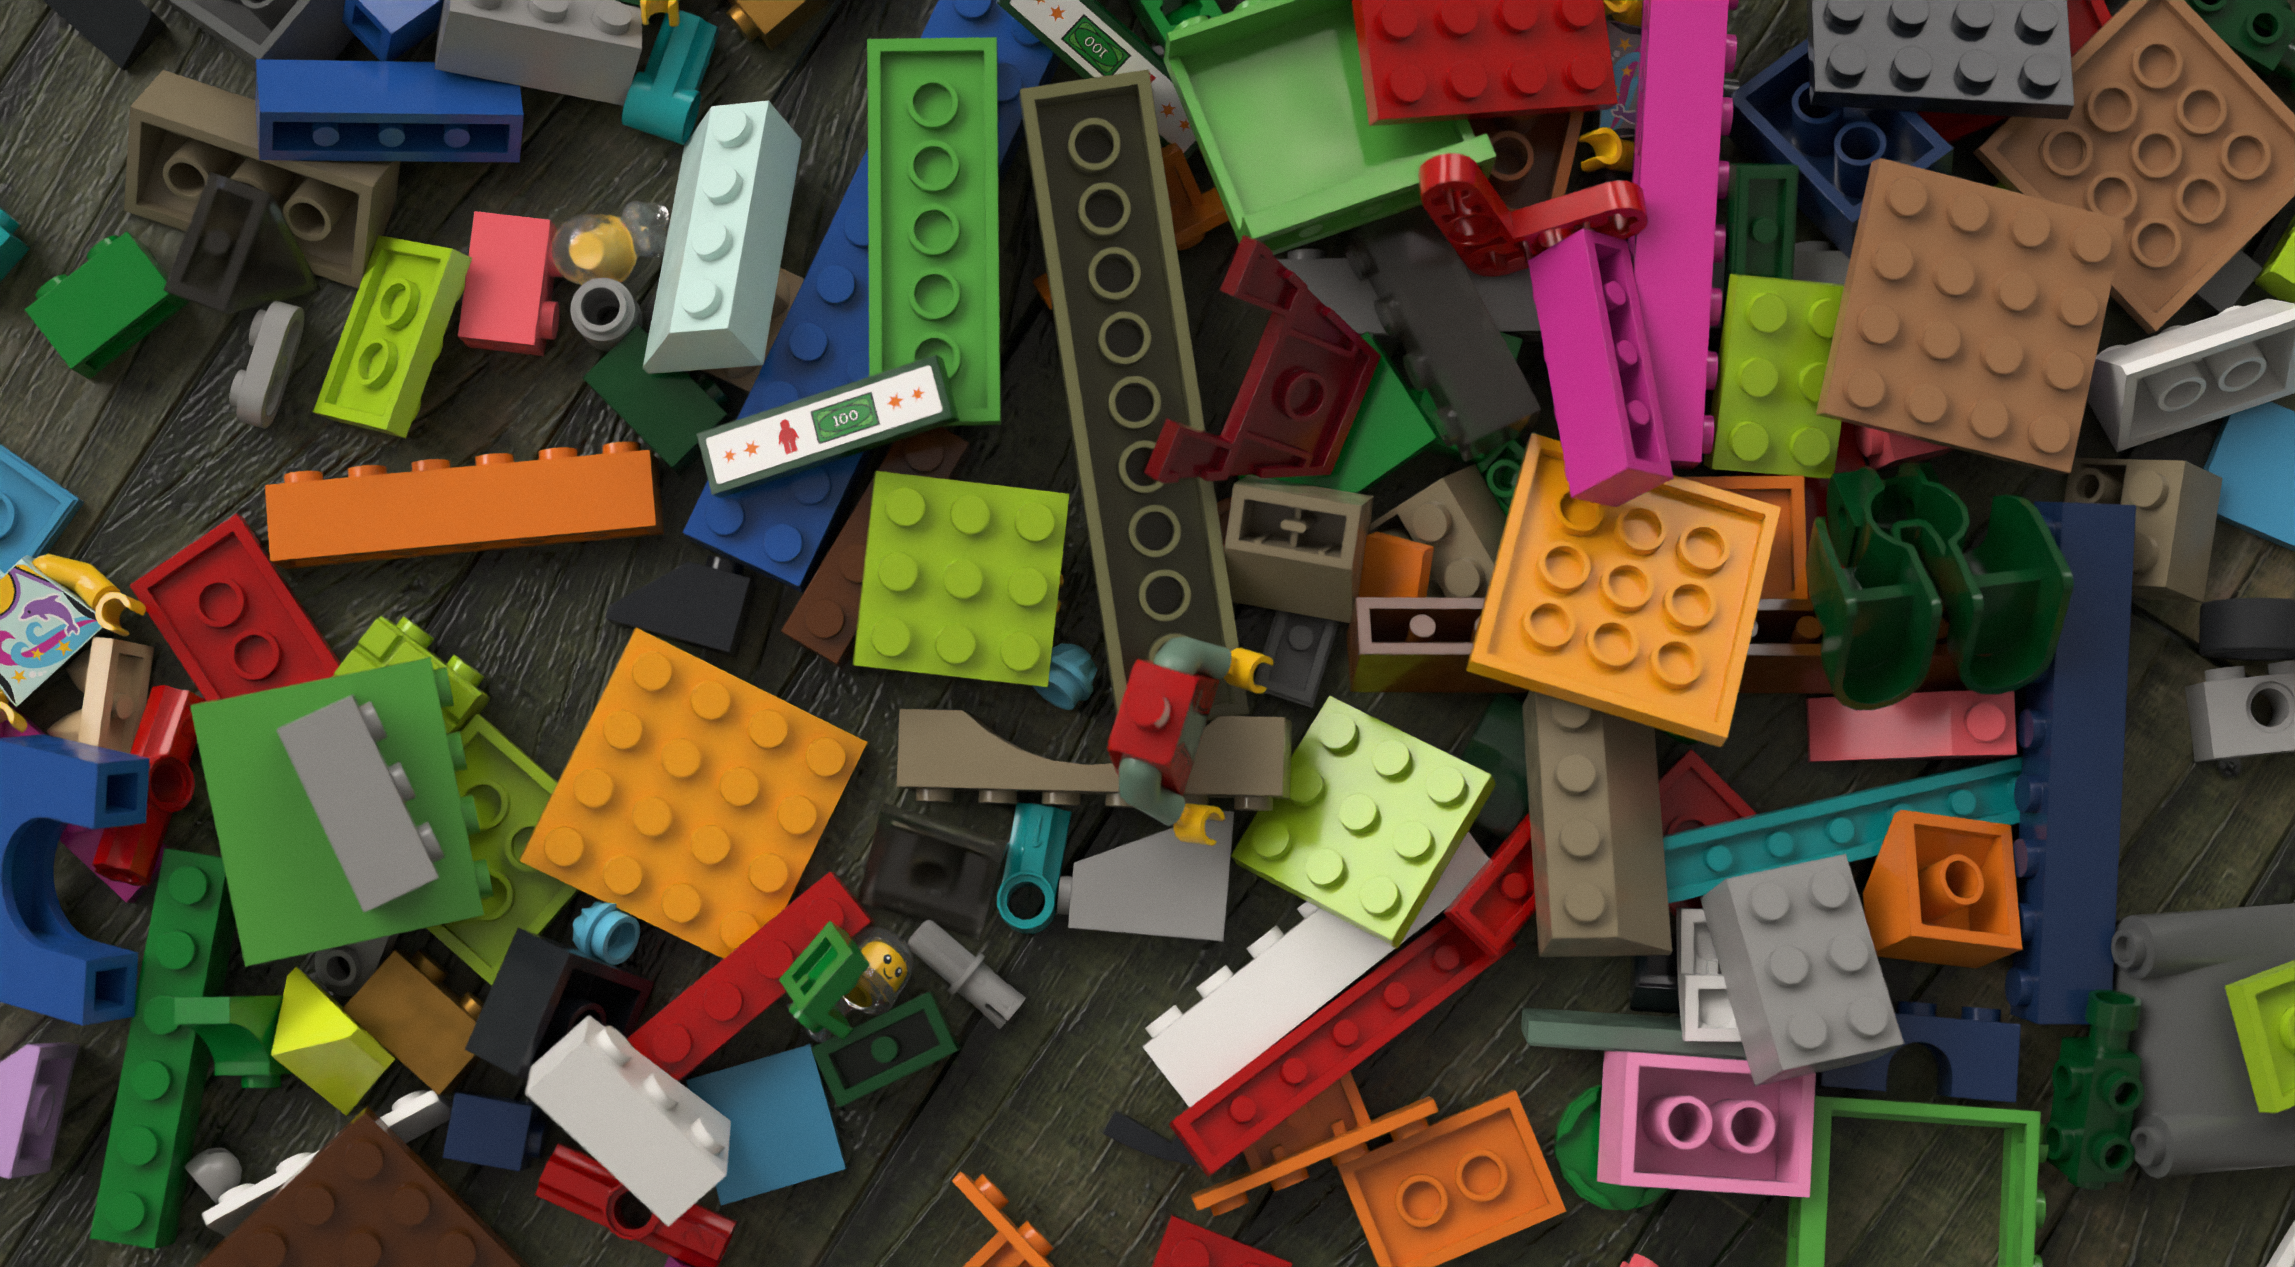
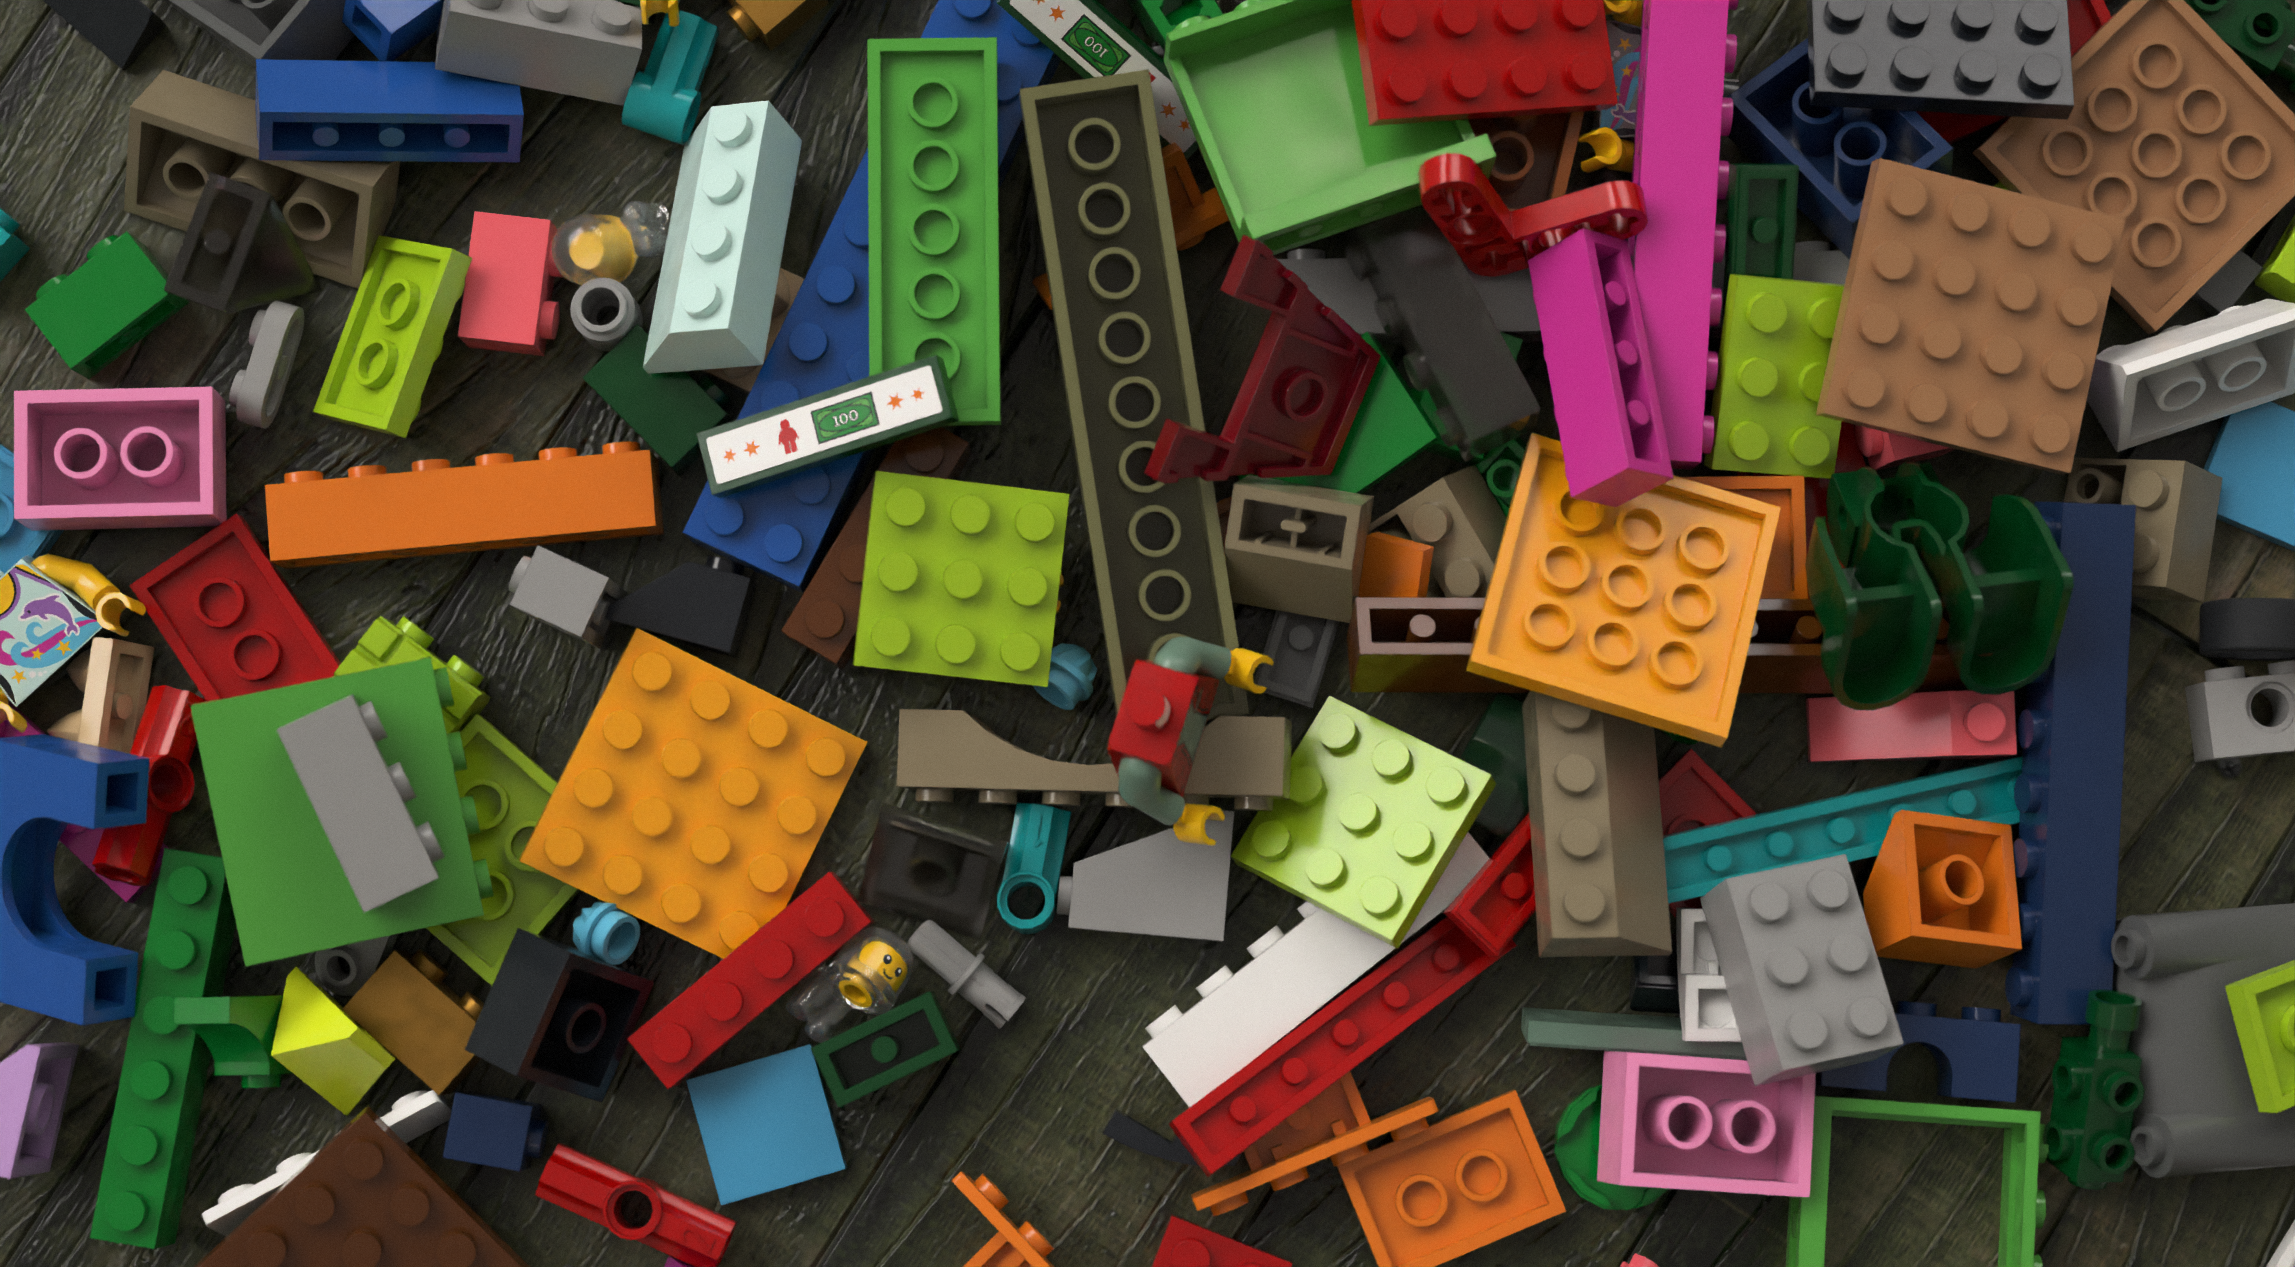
light grey hinge [183,1148,242,1205] -> none
white wedge [525,1015,731,1227] -> none
green bracket [779,921,870,1040] -> none
none -> bright pink brick [14,387,226,531]
none -> light grey brick [508,546,627,649]

